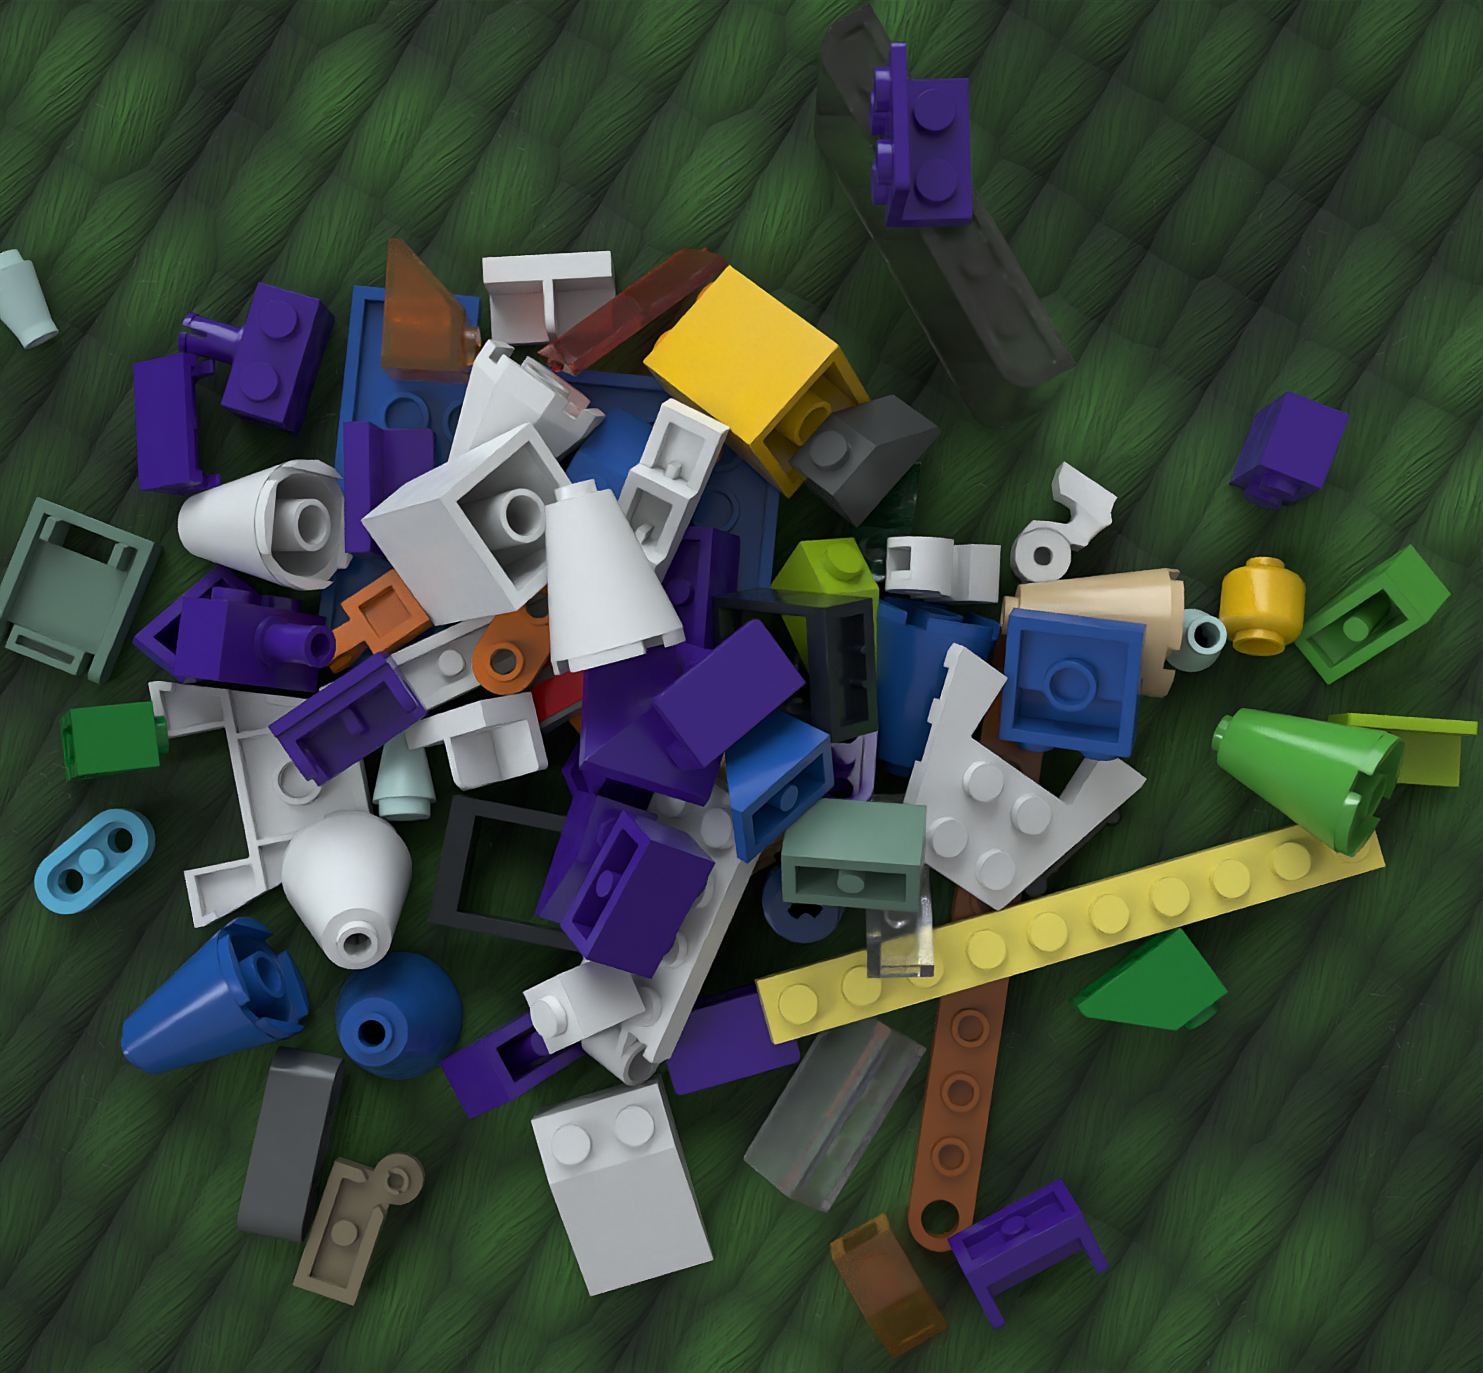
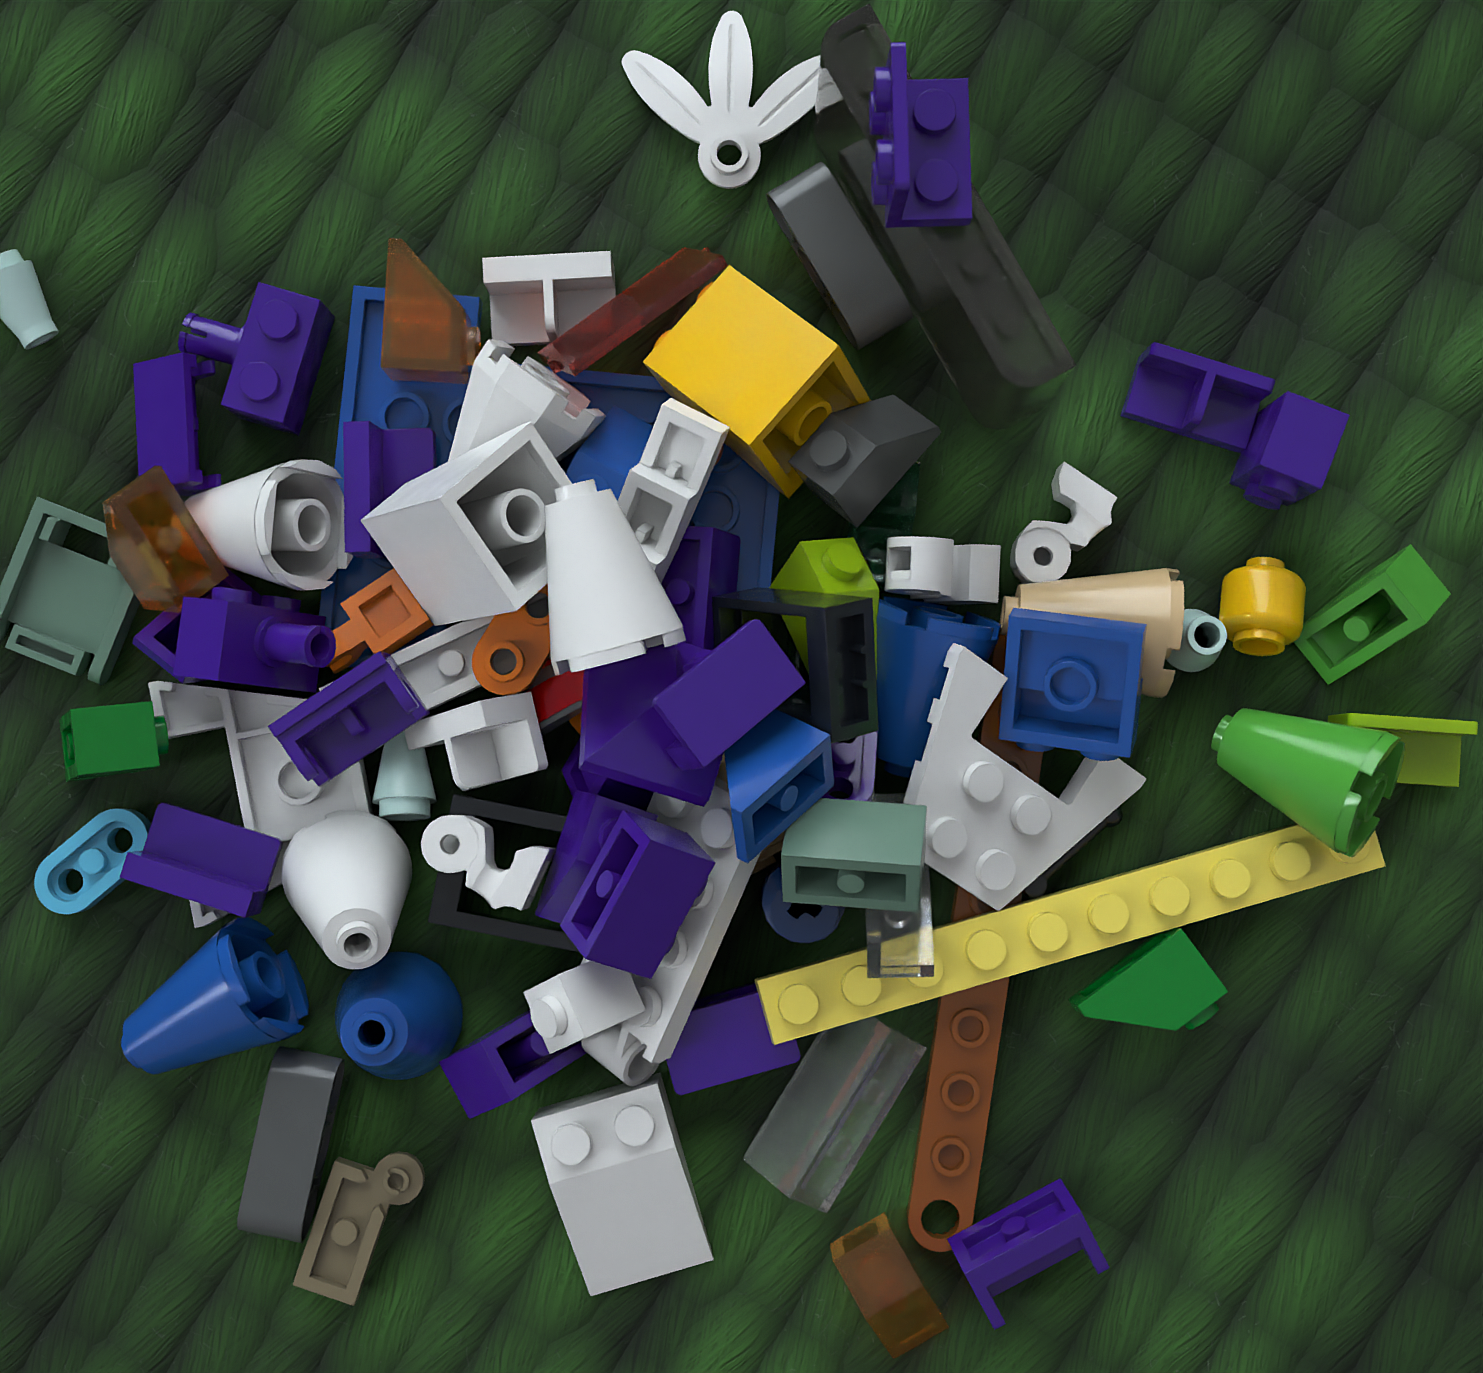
none -> clear orange slope [103,466,229,613]
none -> dark purple panel [119,803,283,918]
none -> white leg [421,815,556,910]
none -> white plant [622,11,841,189]
none -> dark grey beam [765,162,913,350]
none -> dark purple panel [1120,342,1276,453]

